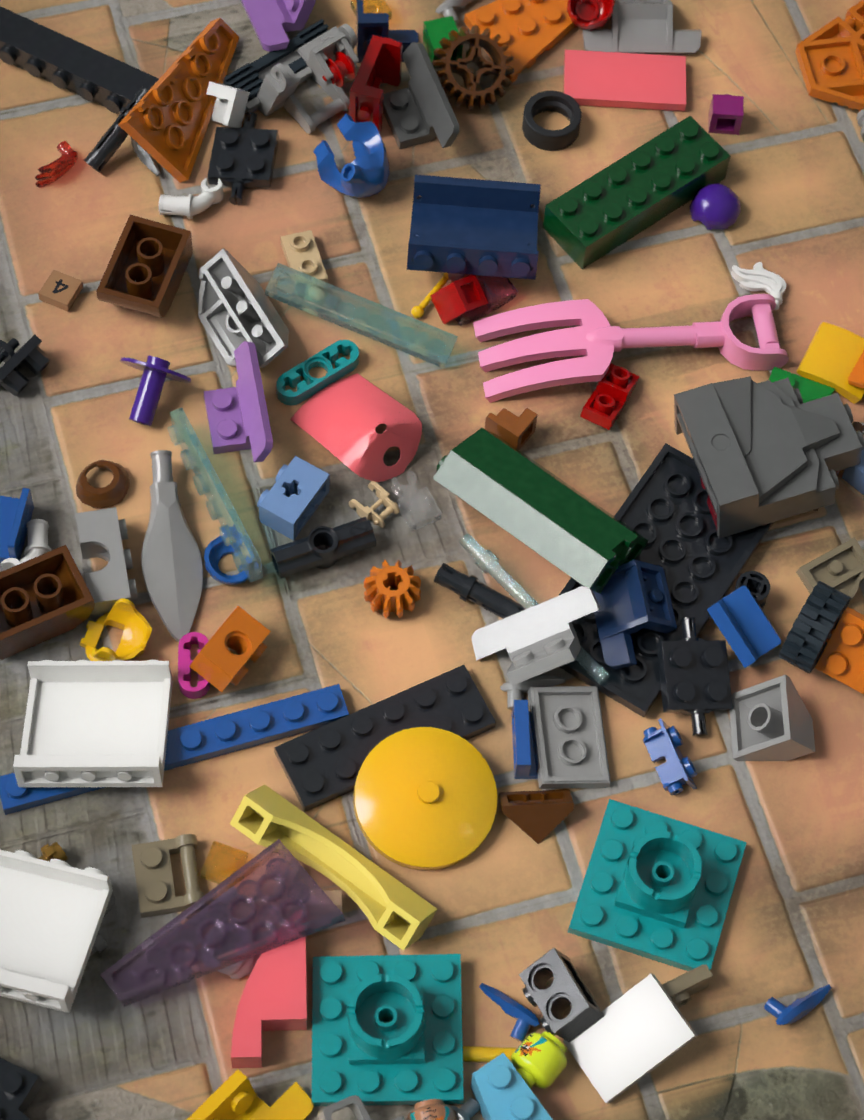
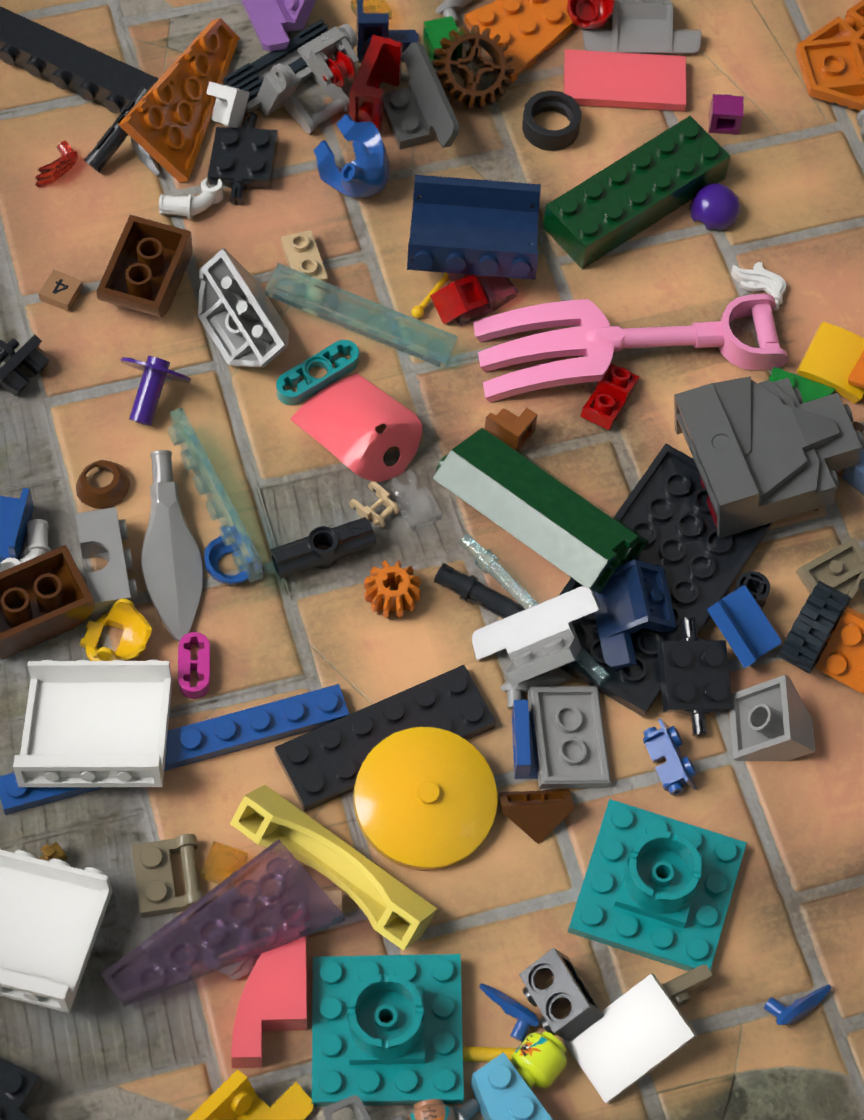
orange brick [189,606,271,692] -> none
medium lavender plate [203,341,273,463] -> none
medium blue brick [257,456,330,541] -> none

